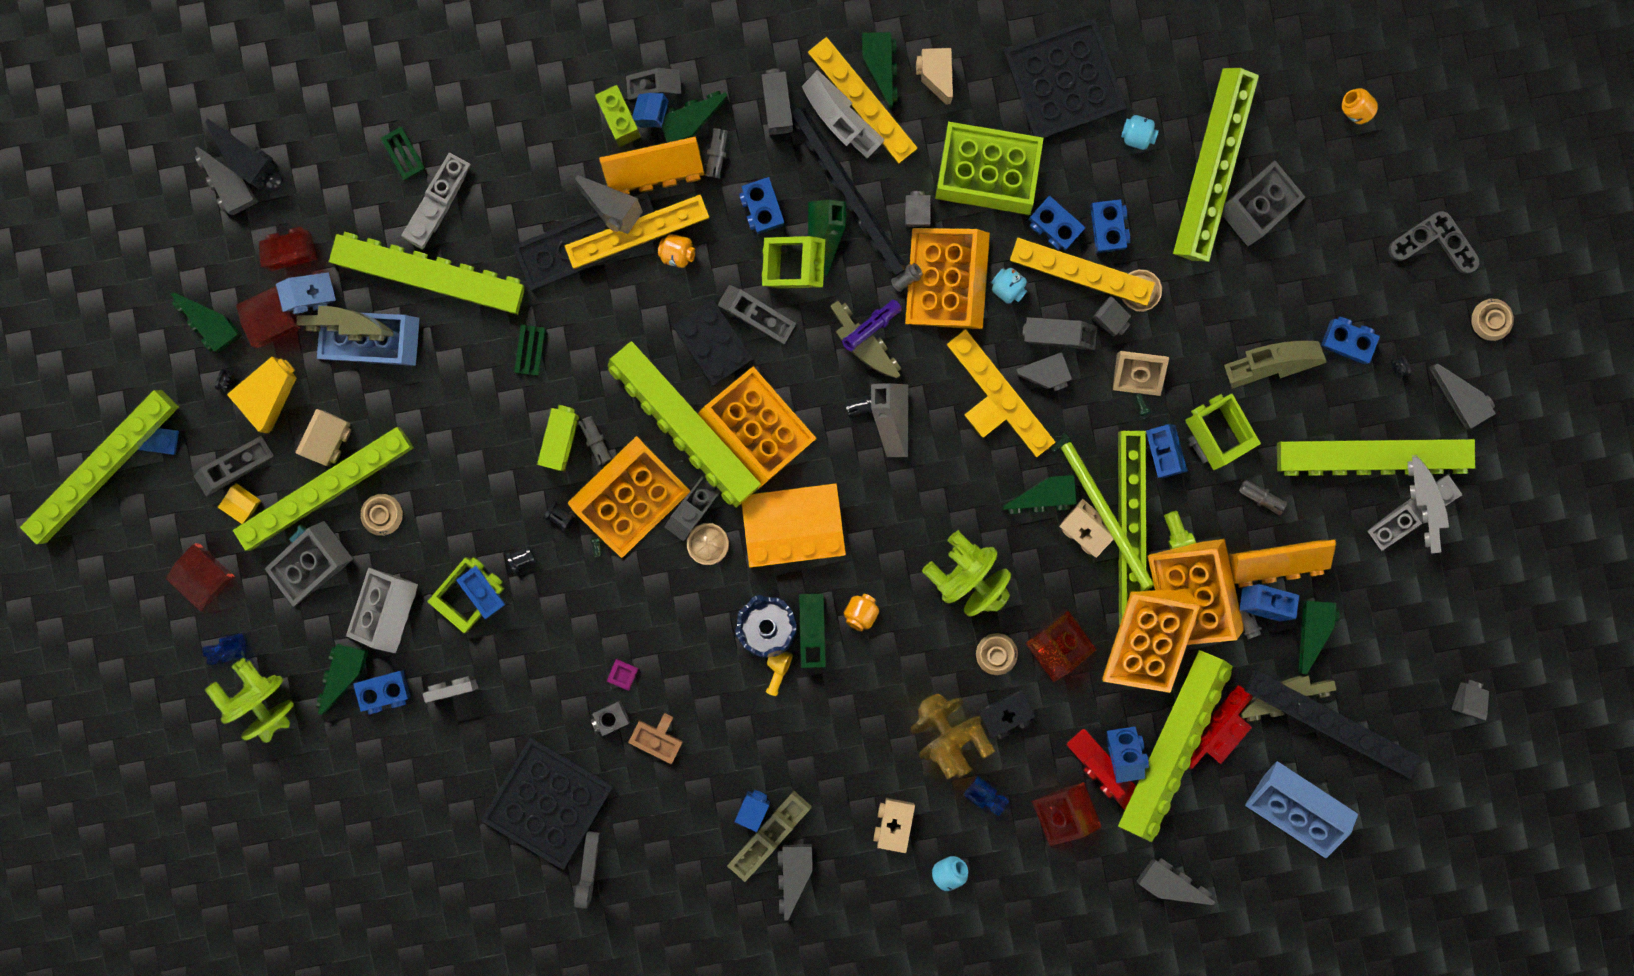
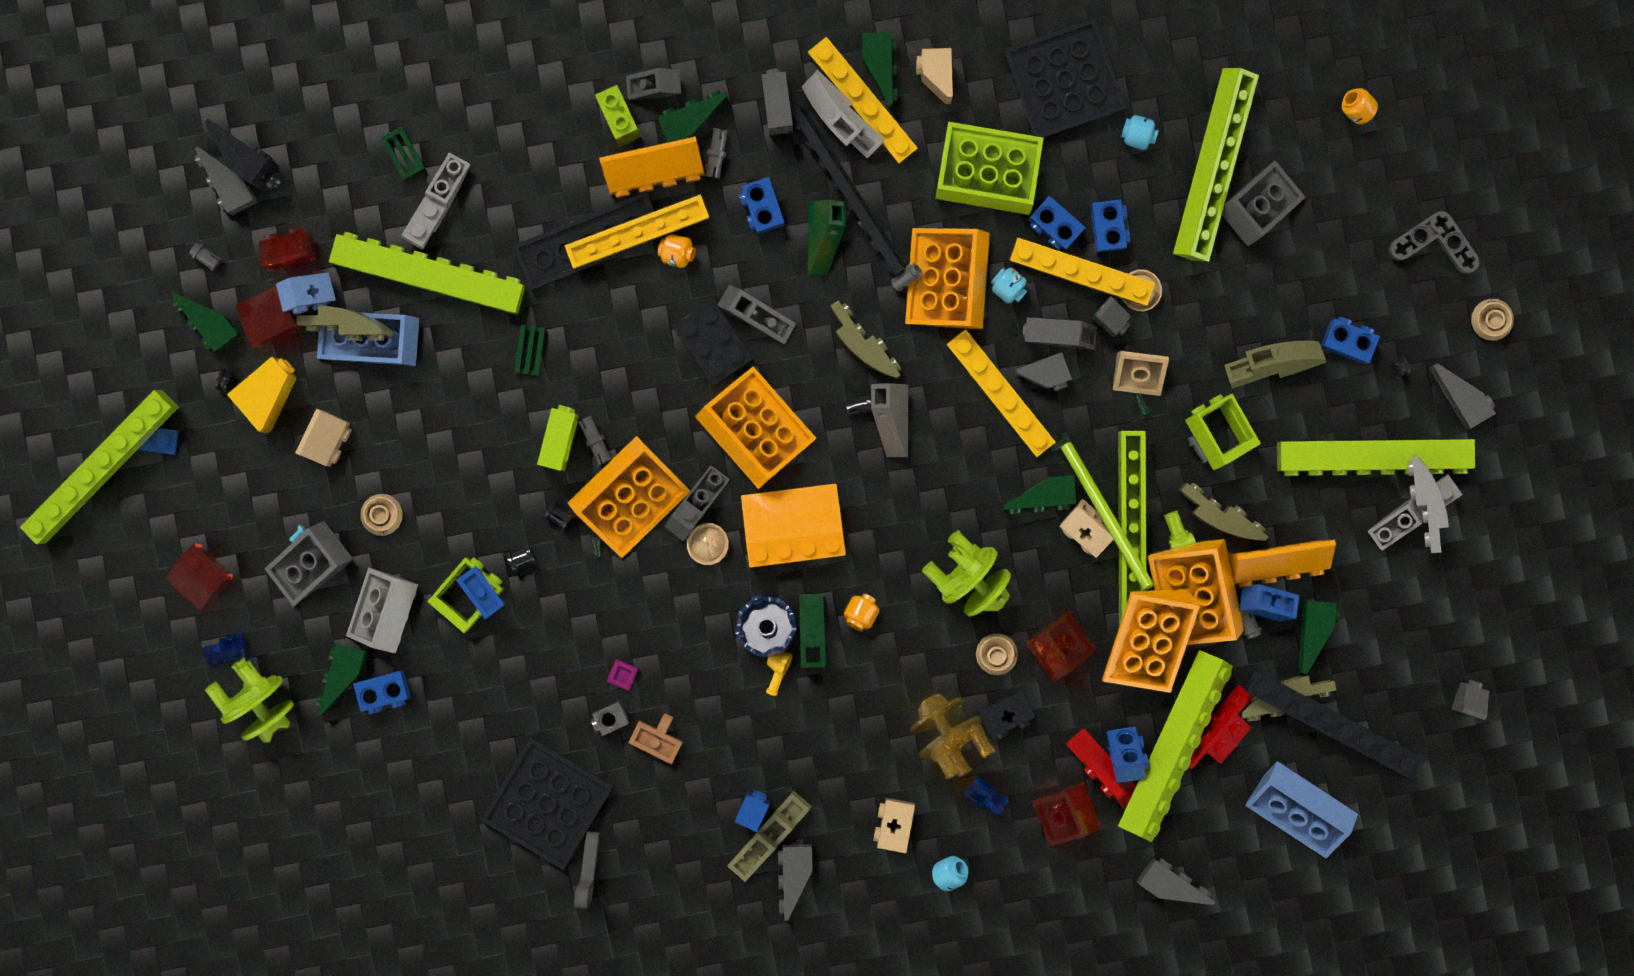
dark grey slope [194,436,274,497] -> none
yellow piece [218,483,261,524] -> none
lime brick [233,427,414,551] -> none
light grey plate [423,676,478,703] -> none
dark grey slope [575,175,643,234] -> none
lime brick [607,341,761,508] -> none
blue piece [632,93,669,128] -> none
lime window [762,236,825,288] -> none
dark purple pin [842,300,902,351] -> none
flat silver brick [905,191,930,227] -> none
yellow piece [965,396,1006,438] -> none
blue brick [1146,424,1188,478] -> none
flat silver axle [1239,480,1287,515] -> none
none -> dark grey pin [189,243,222,271]
none -> olive slope [1178,483,1268,540]

